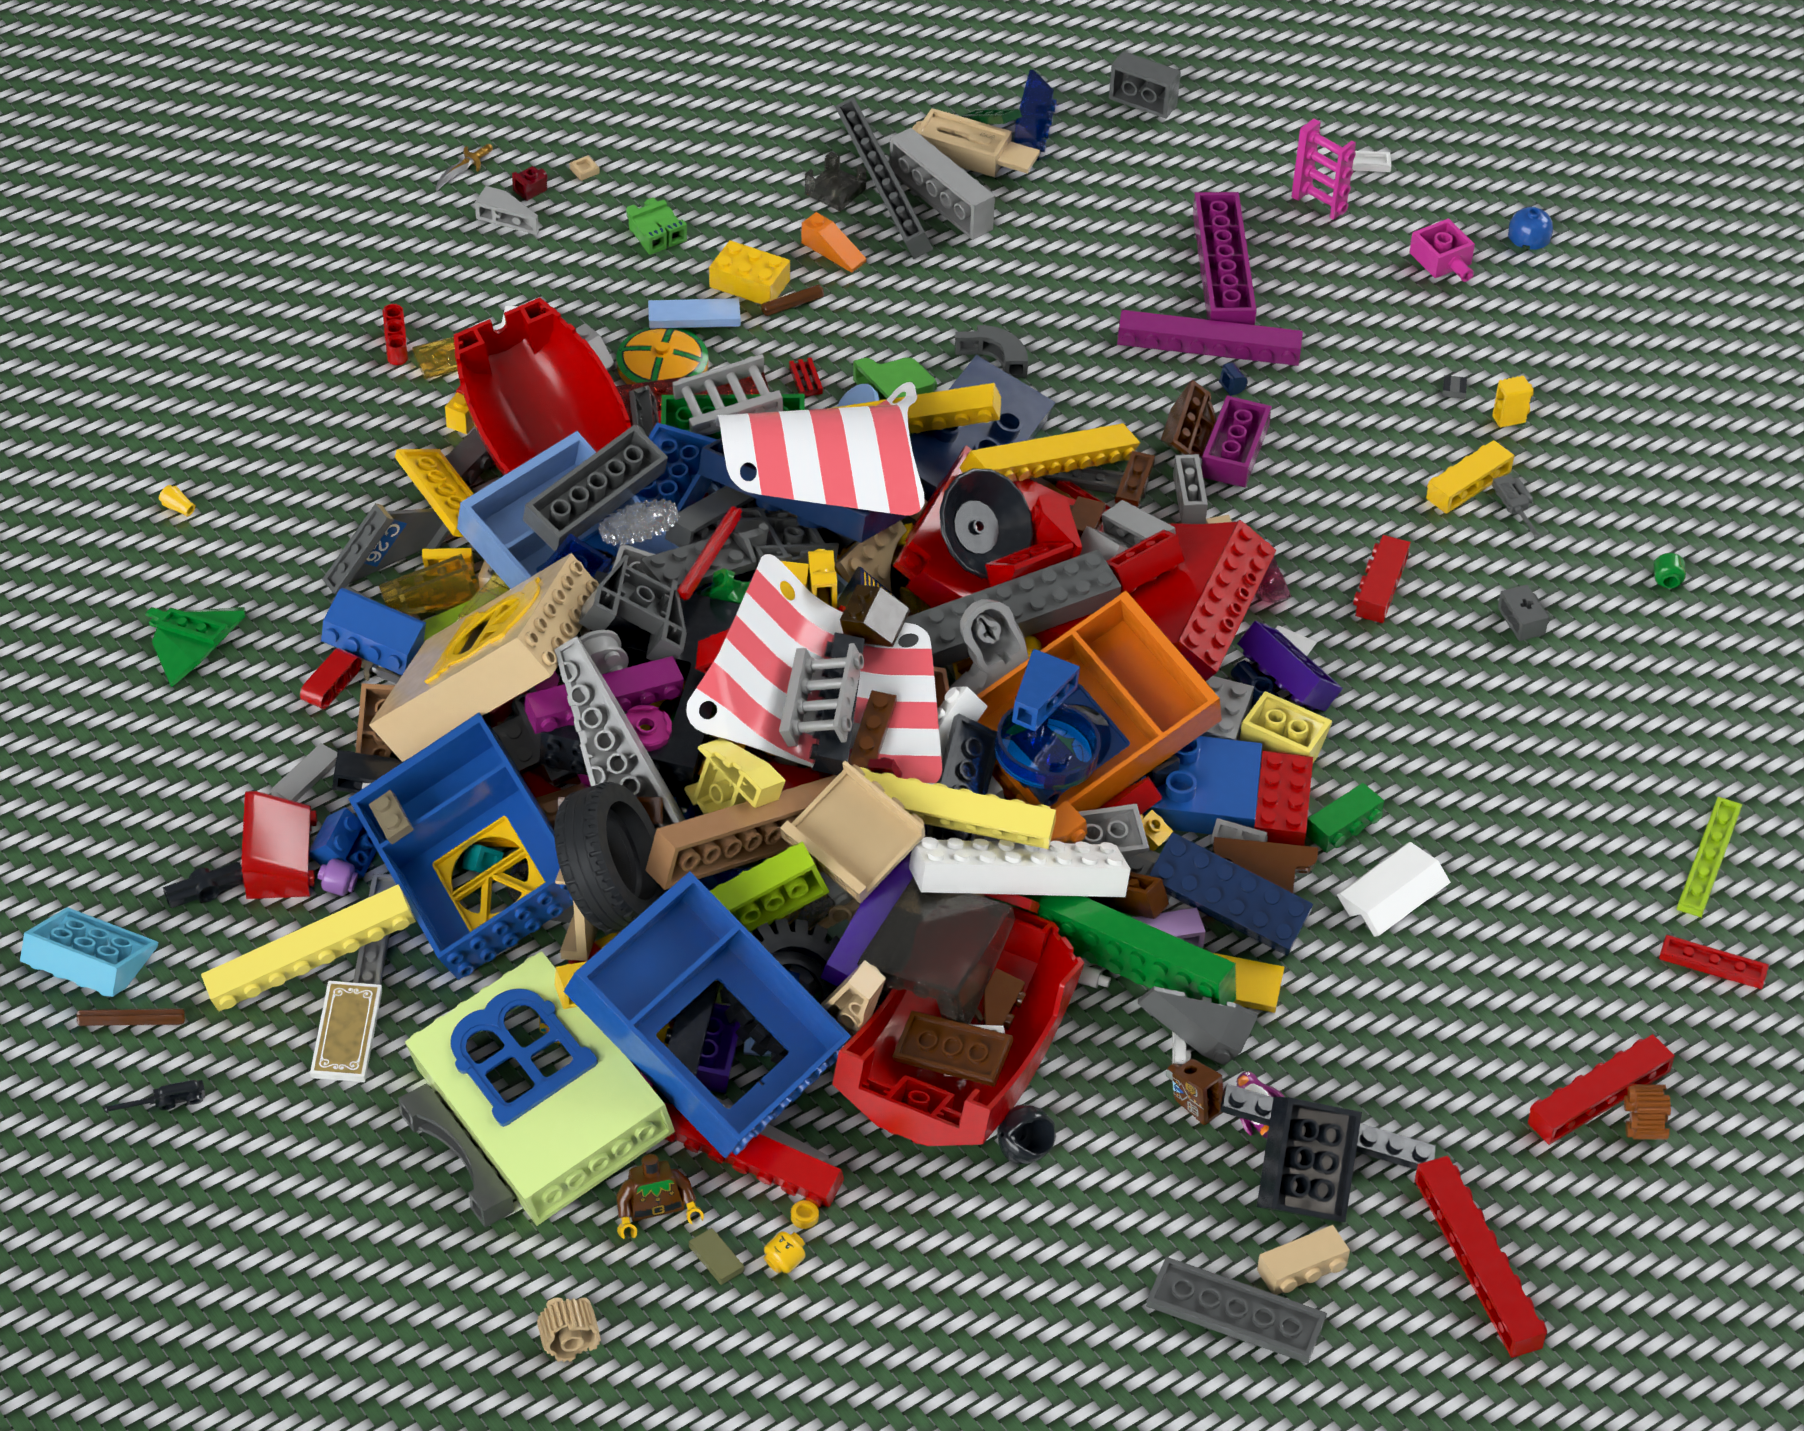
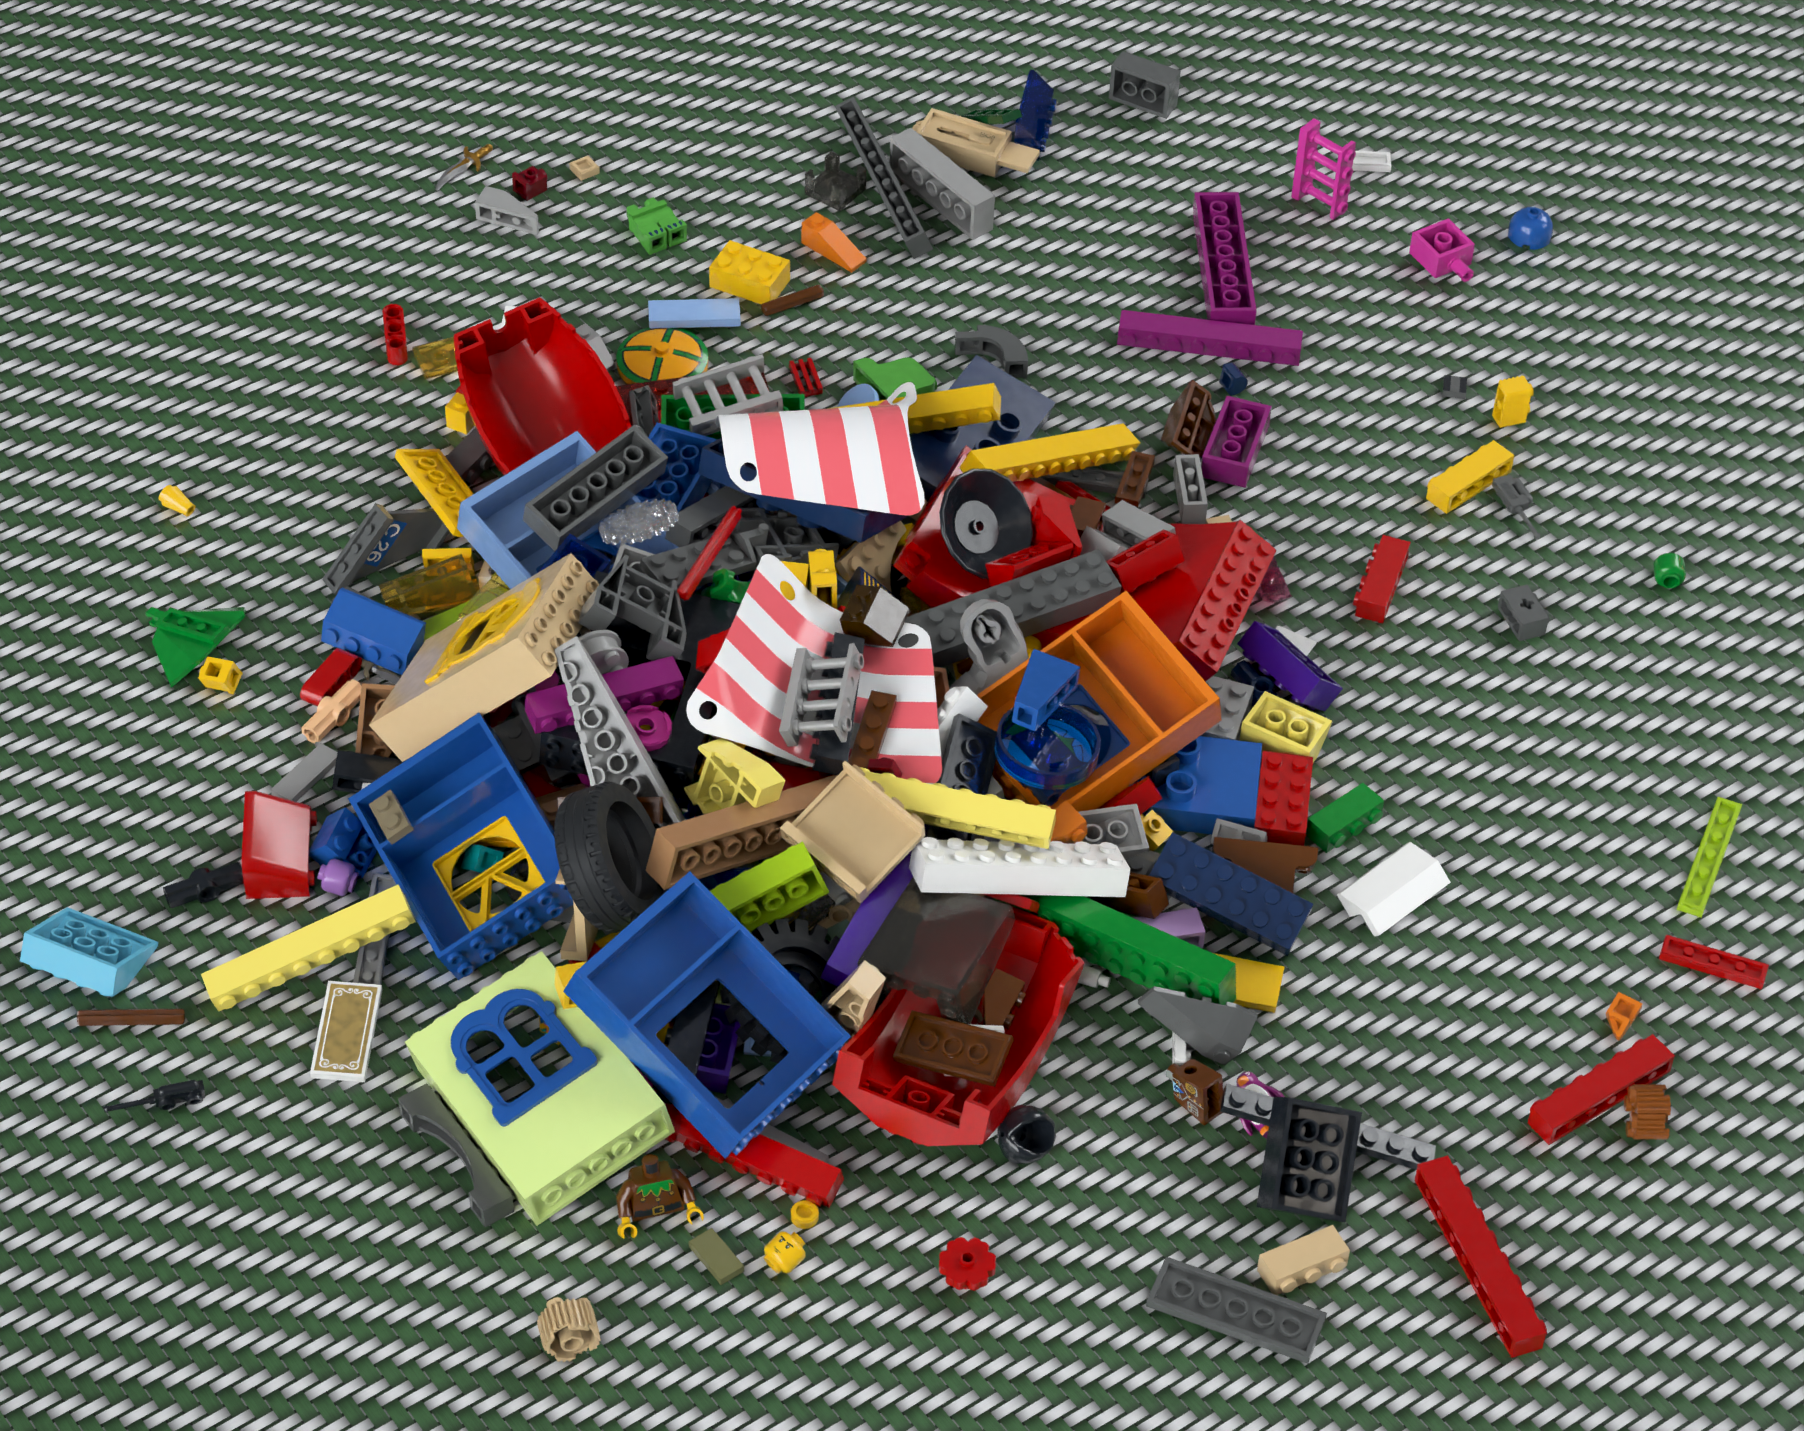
none -> yellow brick [198,656,243,695]
none -> light nougat piece [301,679,361,744]
none -> red plant [939,1237,996,1291]
none -> orange slope [1606,992,1643,1041]

